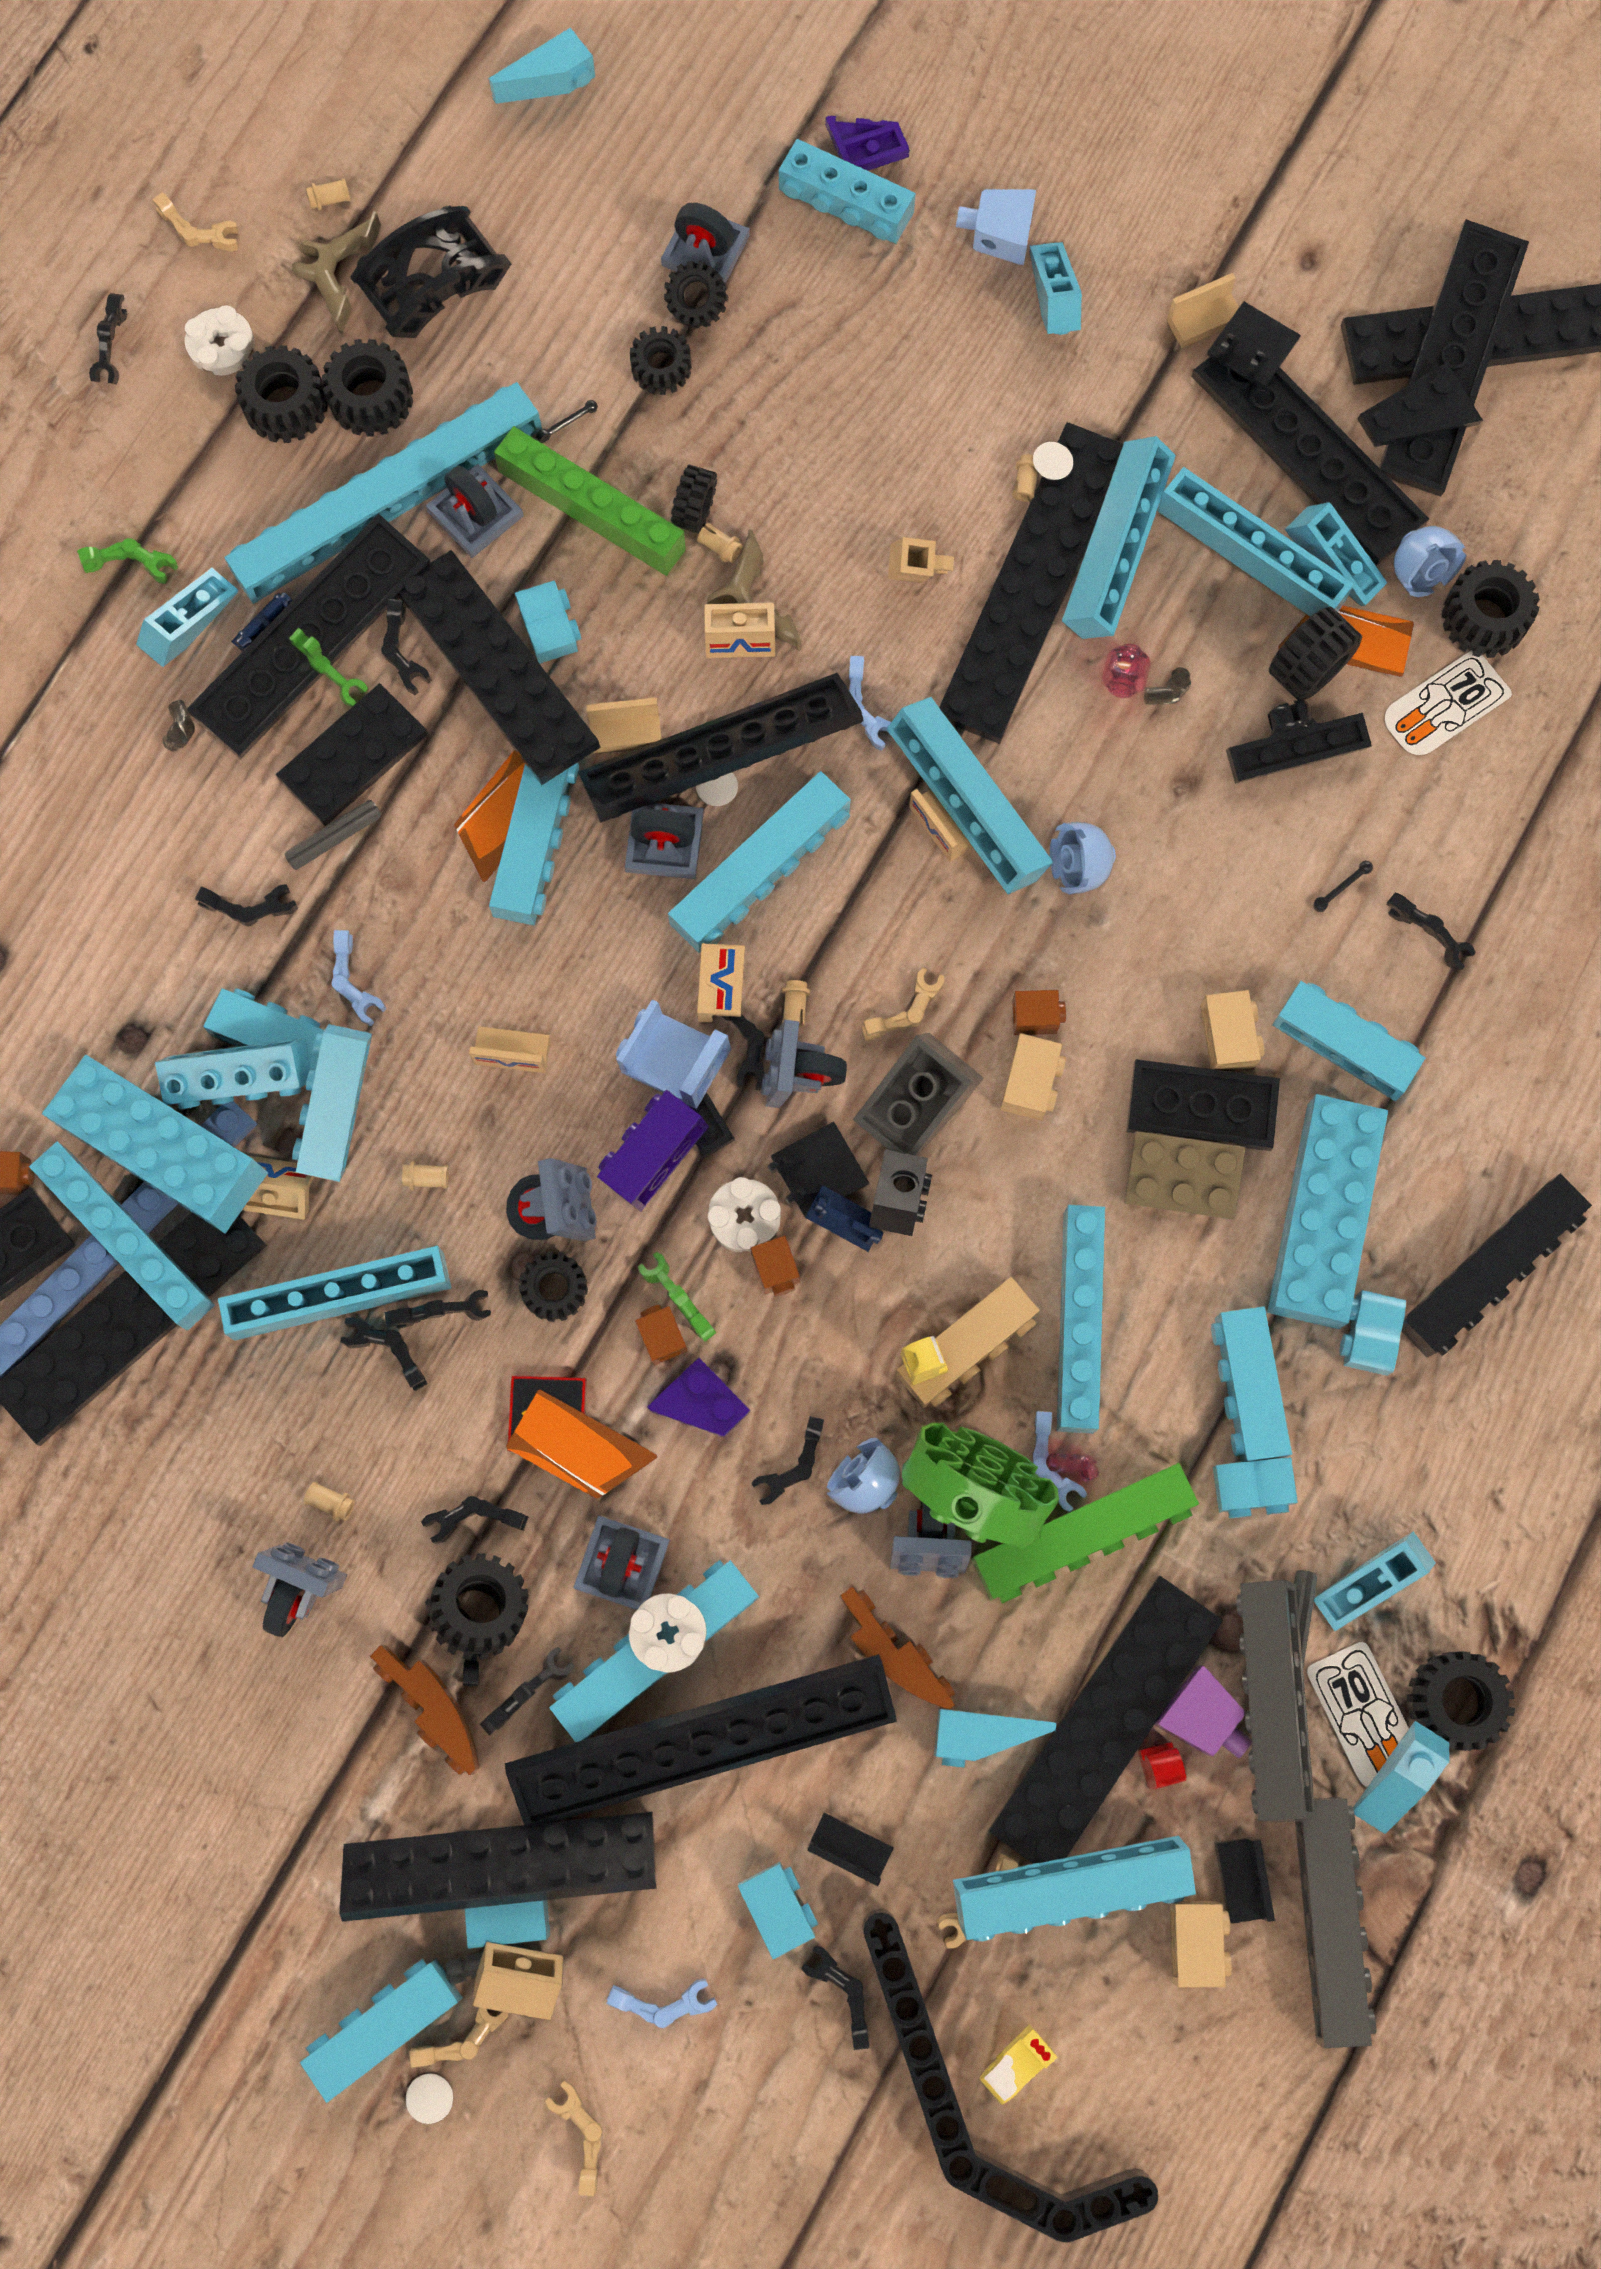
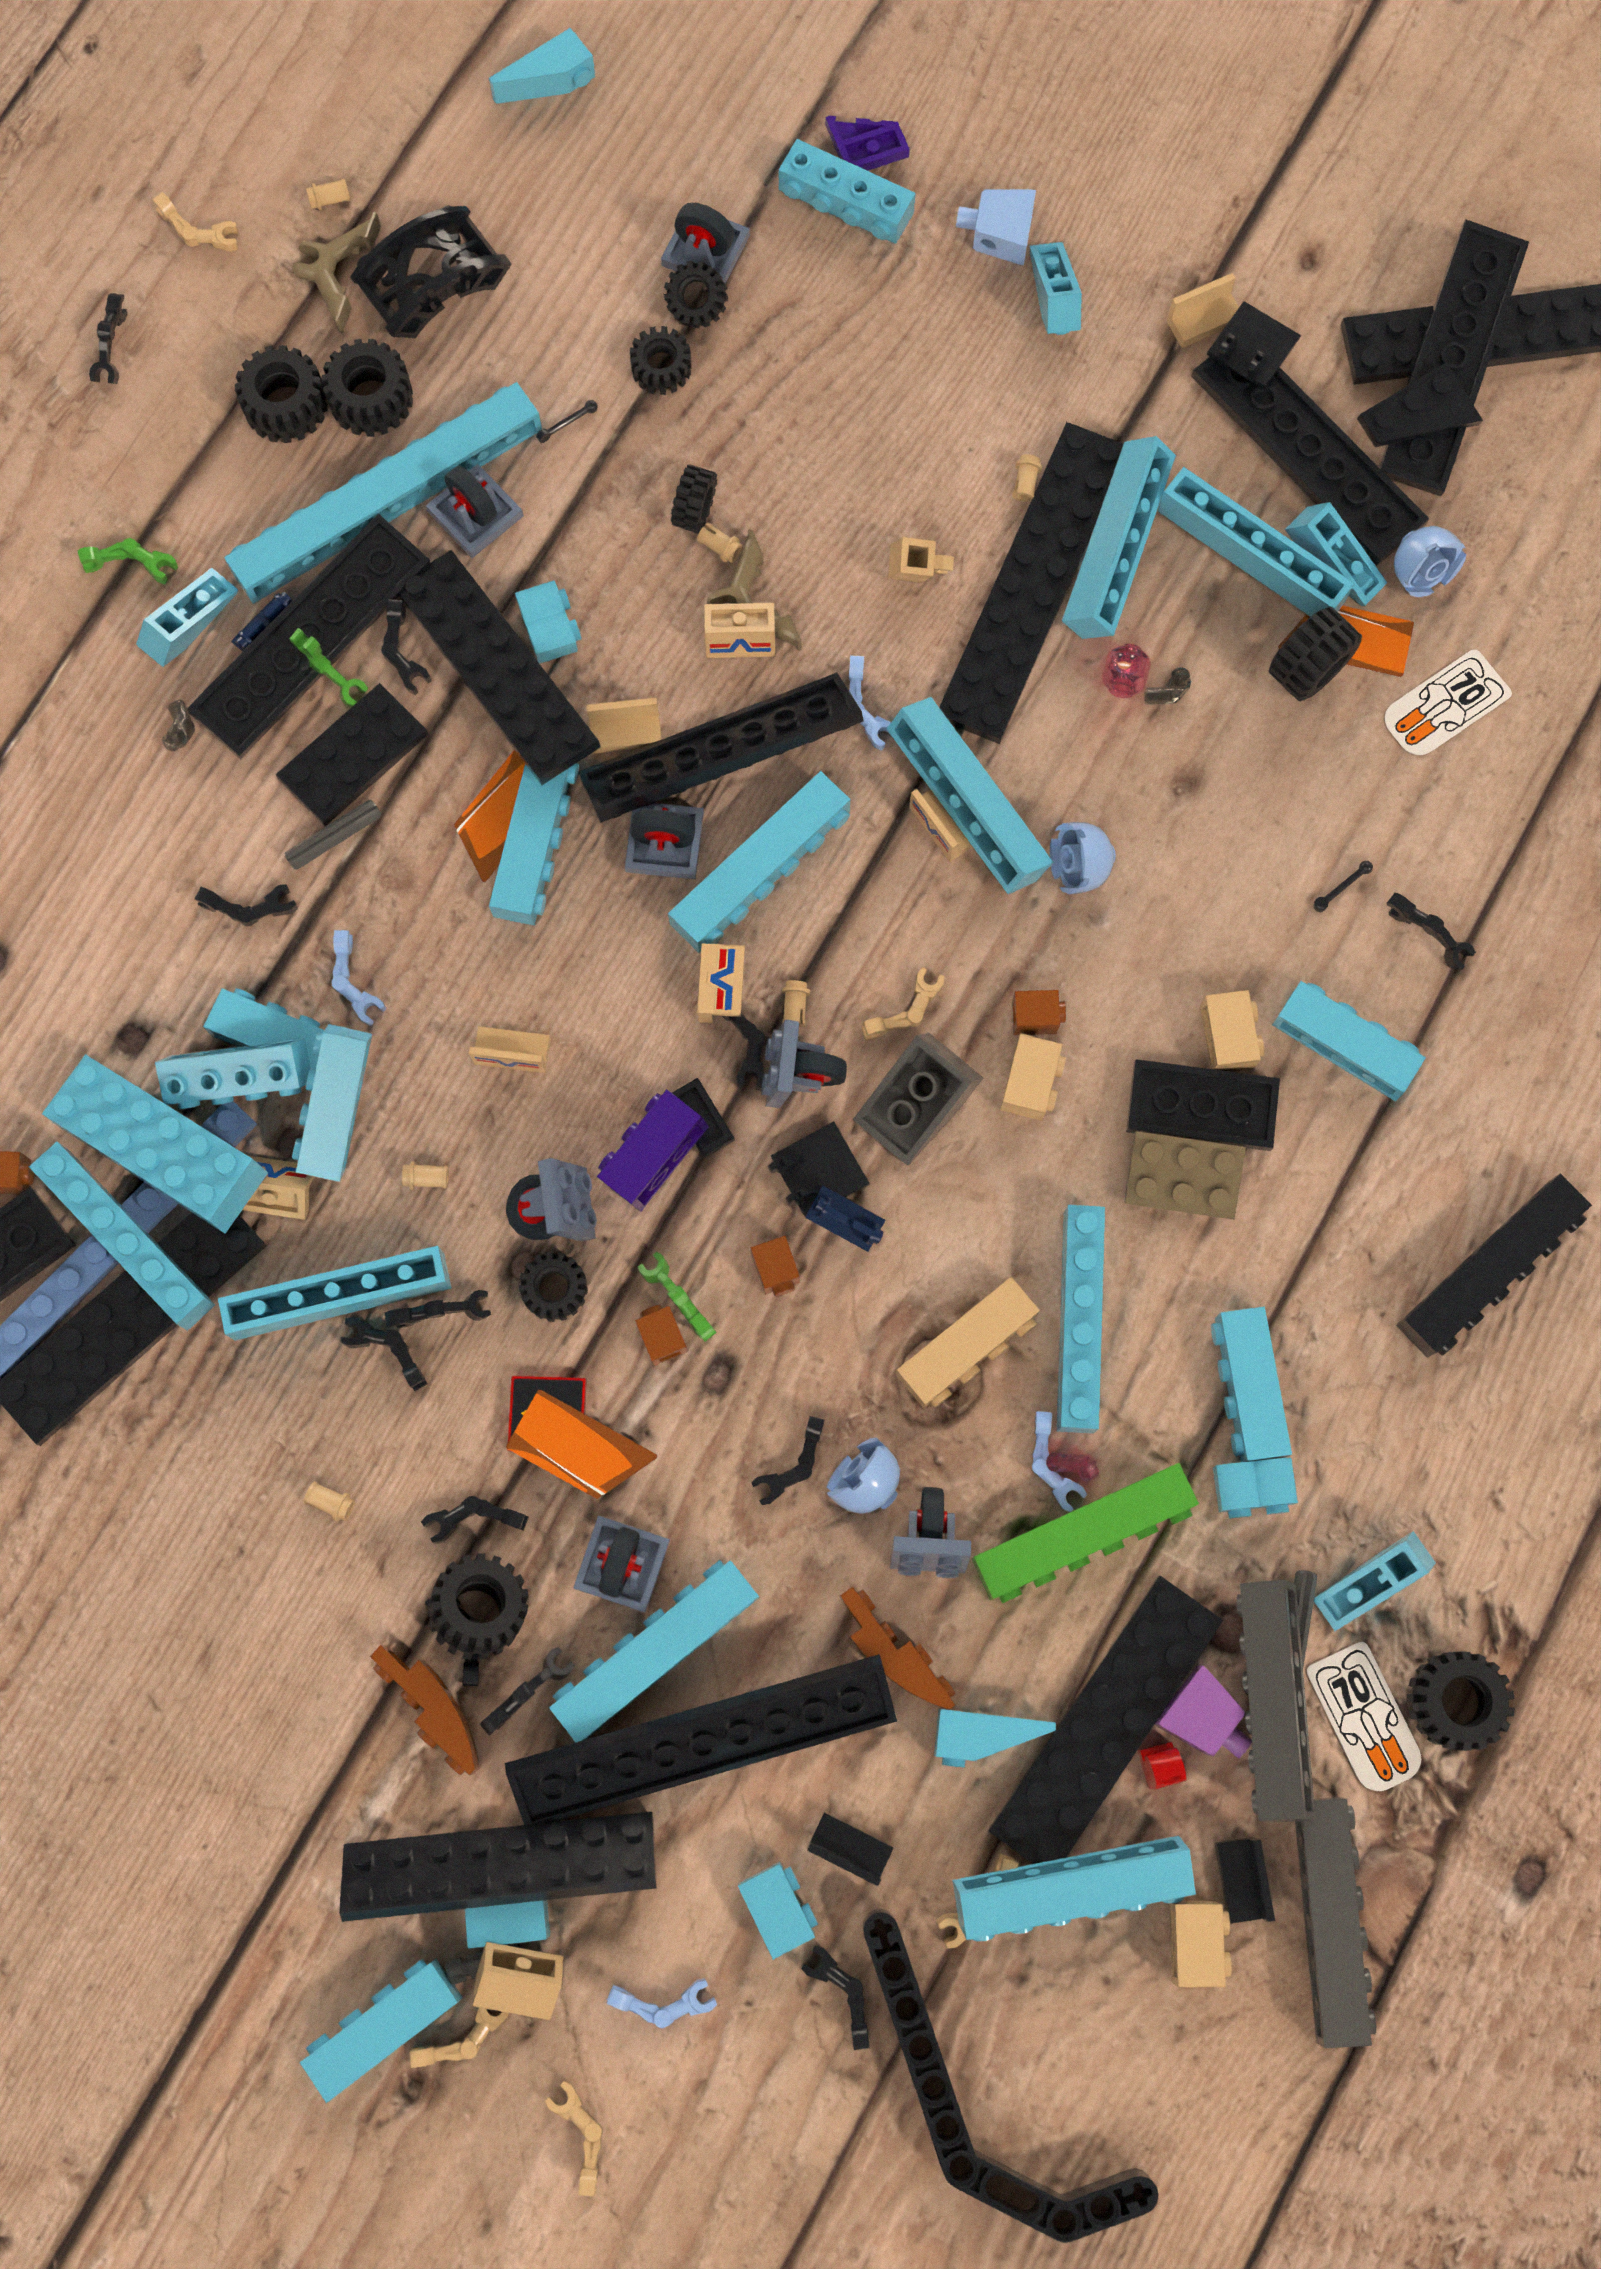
white plate [185,306,255,376] -> none
sand blue plate [252,1542,348,1638] -> none
white sticker [406,2074,453,2124] -> none
bright green brick [494,426,686,576] -> none
light blue panel [616,1000,731,1109] -> none
white plate [629,1594,707,1672] -> none
dark purple wing [647,1358,751,1438] -> none
white sticker [696,772,738,806] -> none
white plate [708,1177,781,1252] -> none
black brick [869,1149,932,1236] -> none
light yellow leg [900,1336,948,1385] -> none
bright green brick [902,1422,1059,1549] -> none
light yellow leg [979,2024,1058,2104] -> none
white sticker [1033,442,1073,480] -> none
black plate [1226,700,1372,784] -> none
medium azure brick [1267,1094,1388,1329] -> none
medium azure brick [1339,1290,1406,1376] -> none
medium azure slope [1353,1721,1450,1834] -> none
black tyre [1441,560,1540,658] -> none

